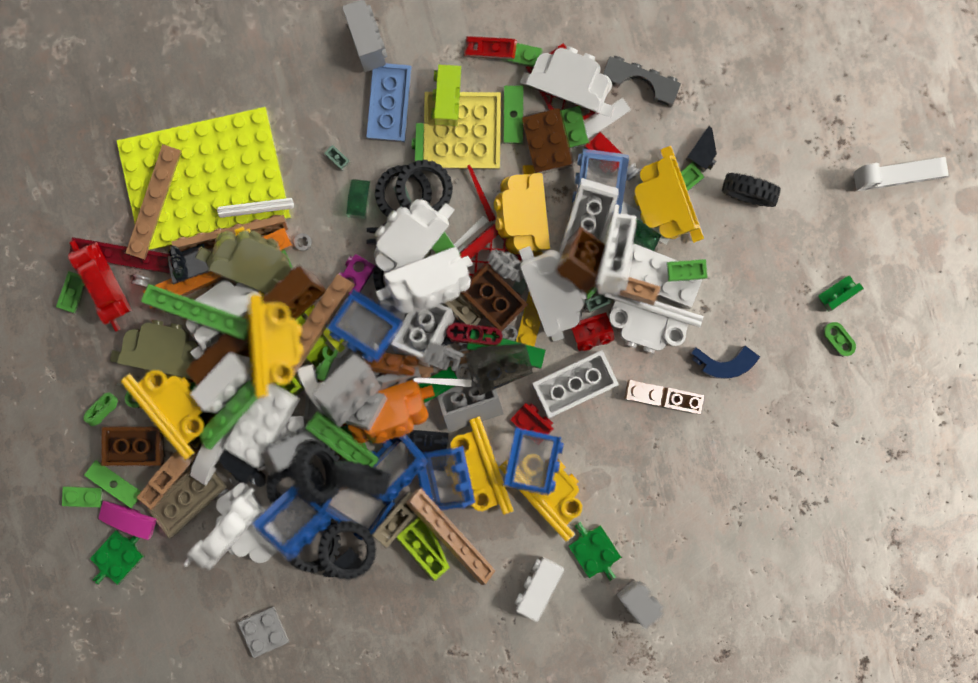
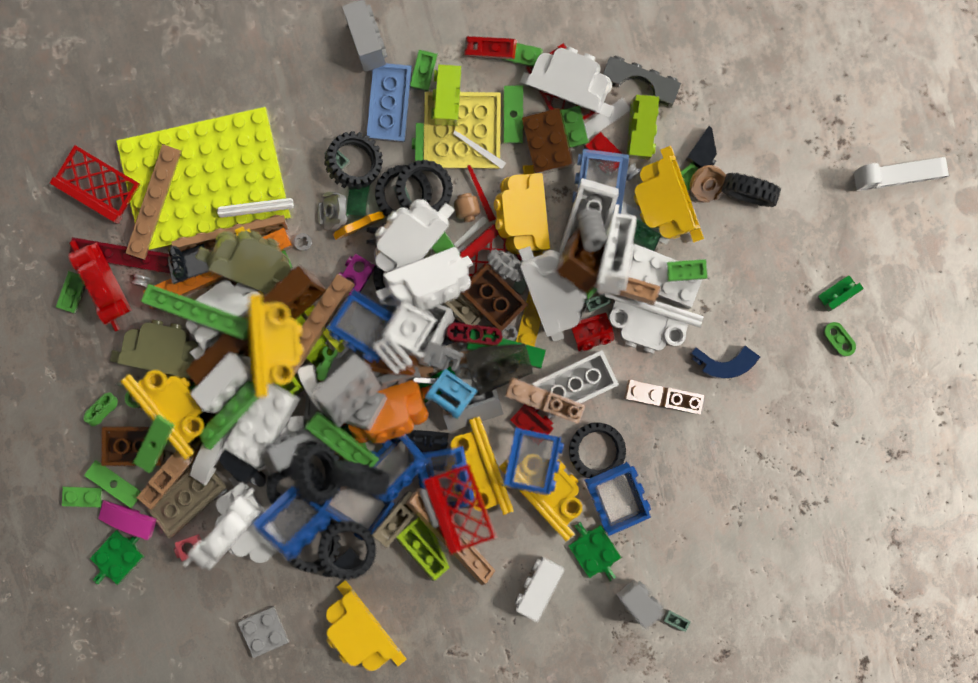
none -> red fence [50,145,140,224]
none -> bright green tile [134,414,175,473]
none -> coral brick [174,534,201,561]
none -> light grey plate [317,192,347,231]
none -> black tyre [324,131,383,190]
none -> yellow brick [326,580,407,671]
none -> light orange tile [333,211,385,240]
none -> white tile [374,335,412,374]
none -> white tile [382,301,436,353]
none -> bright green plate [410,49,438,92]
none -> light grey piece [419,488,440,528]
none -> red fence [424,464,497,554]
none -> dark azure plate [425,369,477,419]
none -> white sticker [454,131,506,169]
none -> medium nougat head [454,193,480,223]
none -> medium nougat slope [504,378,585,424]
none -> black tyre [569,422,626,478]
none -> light grey piece [576,209,607,252]
none -> window [584,461,651,536]
none -> lime wedge [627,94,659,160]
none -> sand green piece [663,609,691,632]
none -> medium nougat tile [690,165,726,203]

